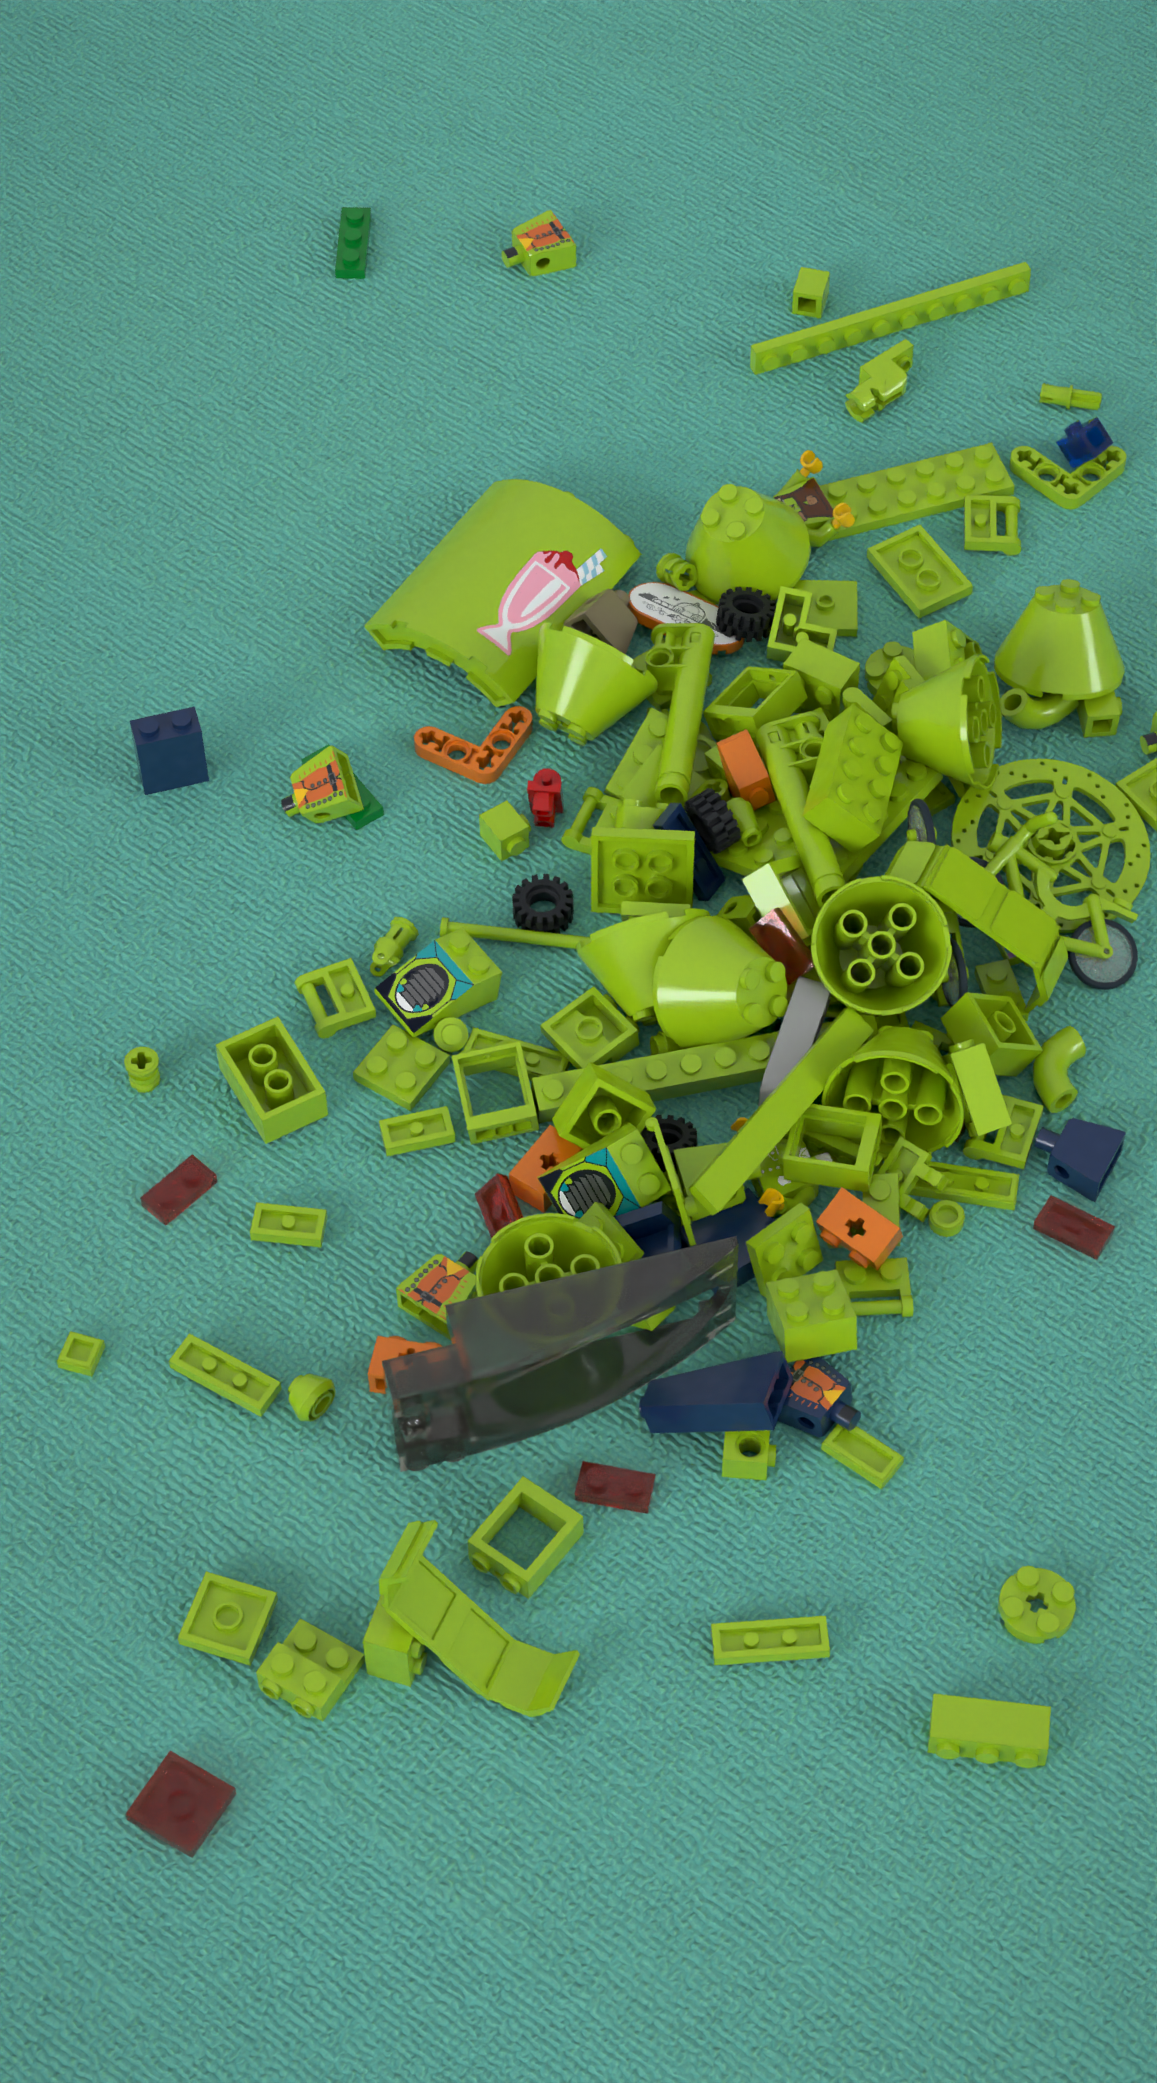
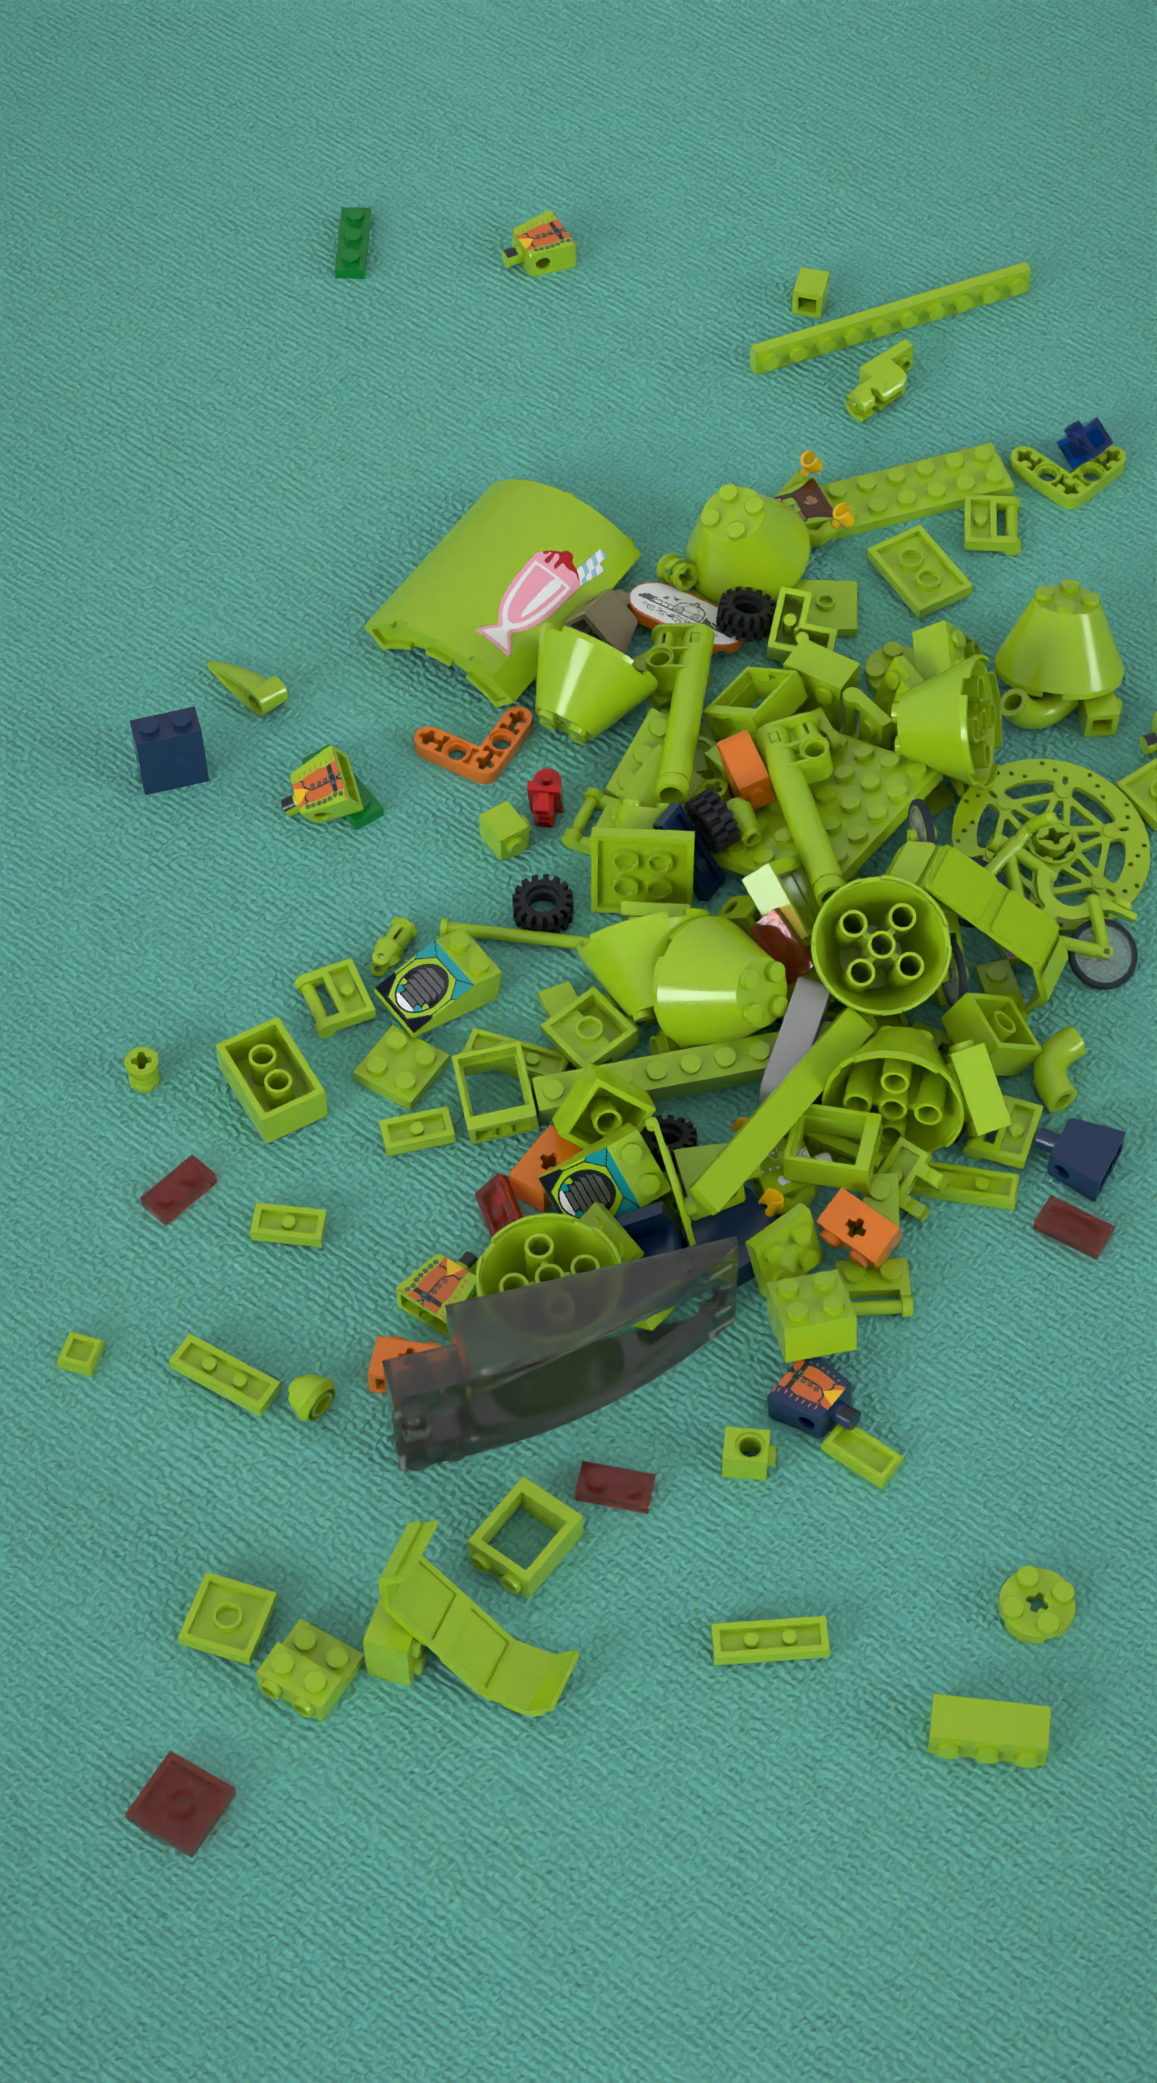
lime plate [433,1017,468,1052] -> none
dark blue slope [639,1351,793,1433] -> none
lime brick [802,704,904,854] -> none
lime tile [928,1200,965,1237] -> none
lime axle [1039,383,1102,410] -> none
none -> lime piece [207,660,289,716]
none -> lime tile [538,981,578,1019]

